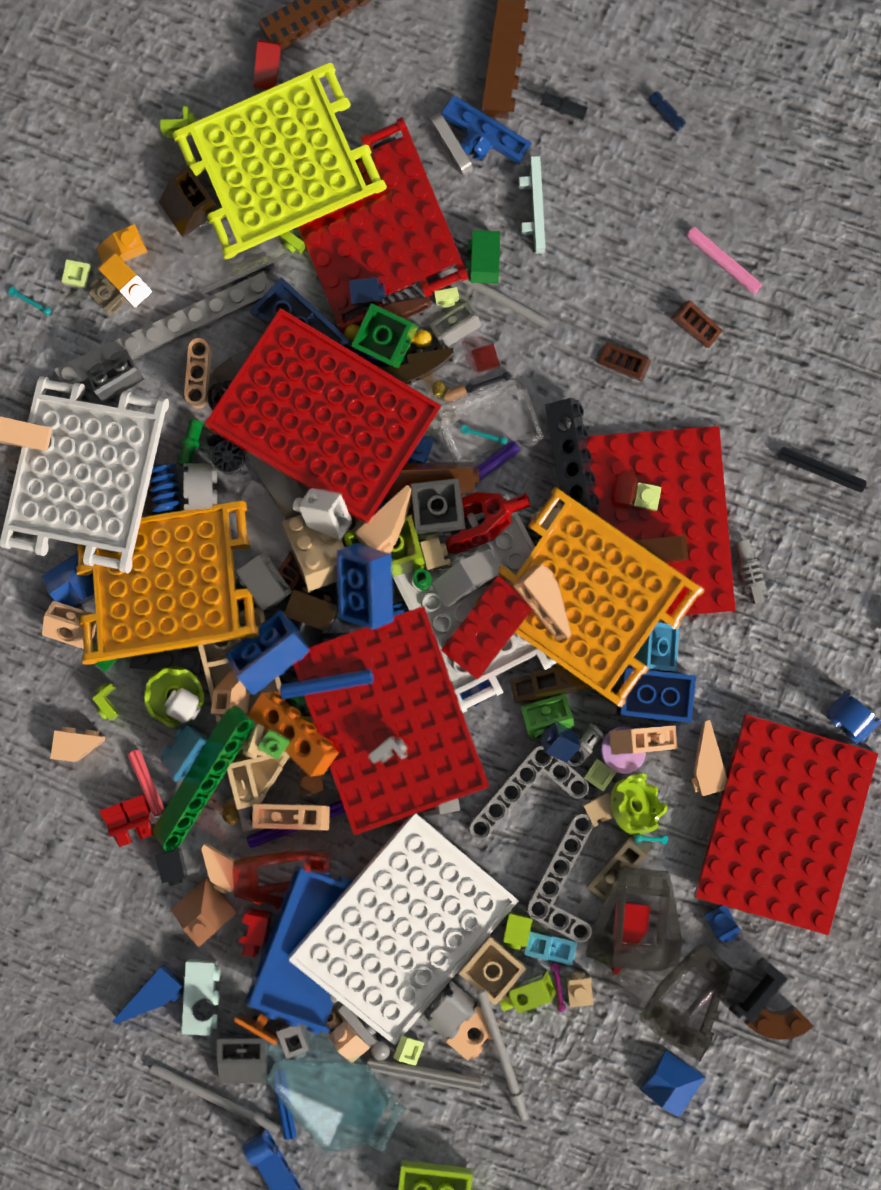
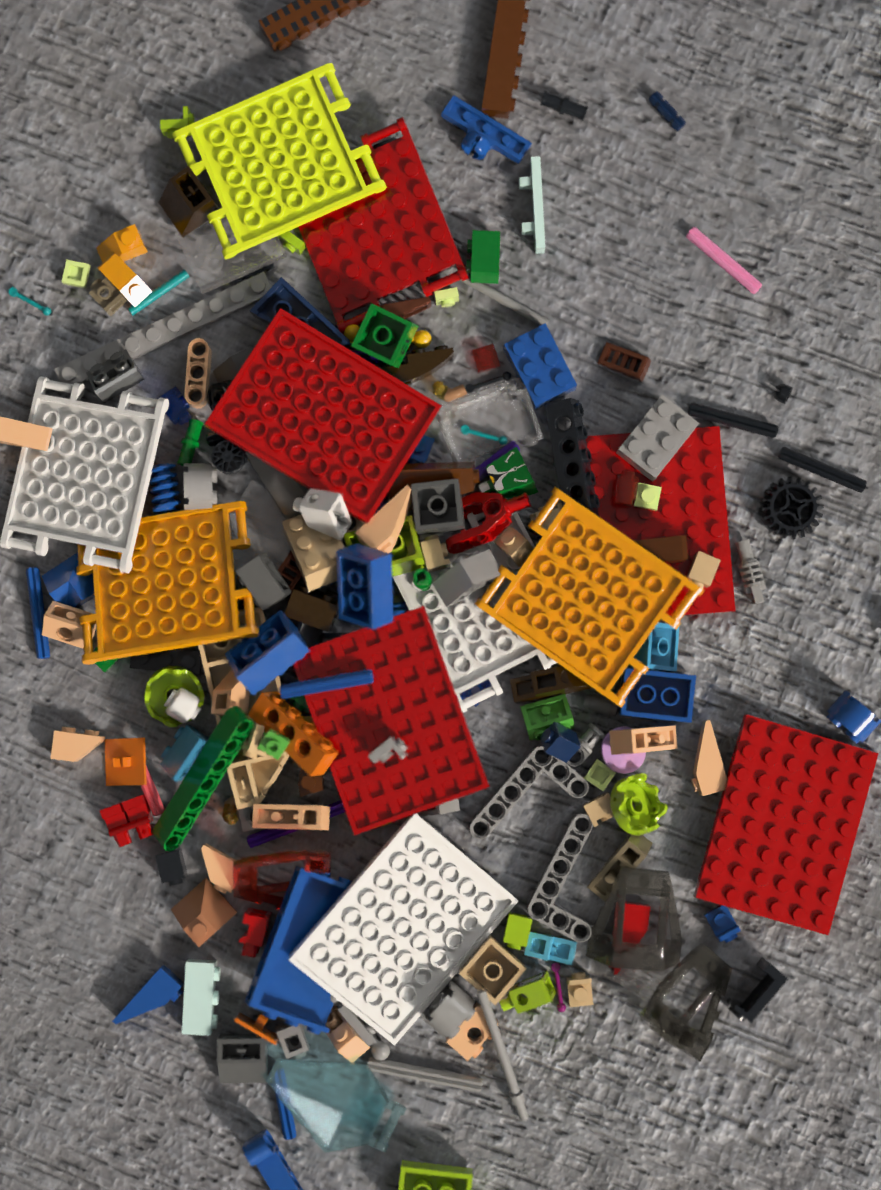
lime bracket [92,683,121,720] -> none
light grey bar [150,1063,281,1135] -> none
black bush [192,998,215,1022] -> none
red tile [253,40,282,90] -> none
dark blue brick [349,277,386,307] -> none
yellowish green plate [393,1035,424,1066] -> none
light grey slope [428,302,481,346] -> none
light grey beam [429,113,473,176] -> none
red plate [441,576,532,680] -> none
light nougat slope [513,564,571,640] -> none
teal hinge [634,834,668,845] -> none
blue slope [640,1050,705,1117] -> none
copper slope [670,300,723,348] -> none
reddish brown brick [743,1005,814,1040] -> none
none -> blue axle [26,567,50,659]
none -> orange piece [104,737,147,786]
none -> teal bar [128,269,190,316]
none -> clear blue brick [157,386,192,425]
none -> green torso [478,447,538,500]
none -> tan bracket [494,525,534,567]
none -> blue brick [503,323,577,411]
none -> light grey brick [616,394,699,482]
none -> tan brick [686,551,721,588]
none -> black axle [688,403,778,438]
none -> black gear [759,476,824,540]
none -> black hinge [773,384,793,404]

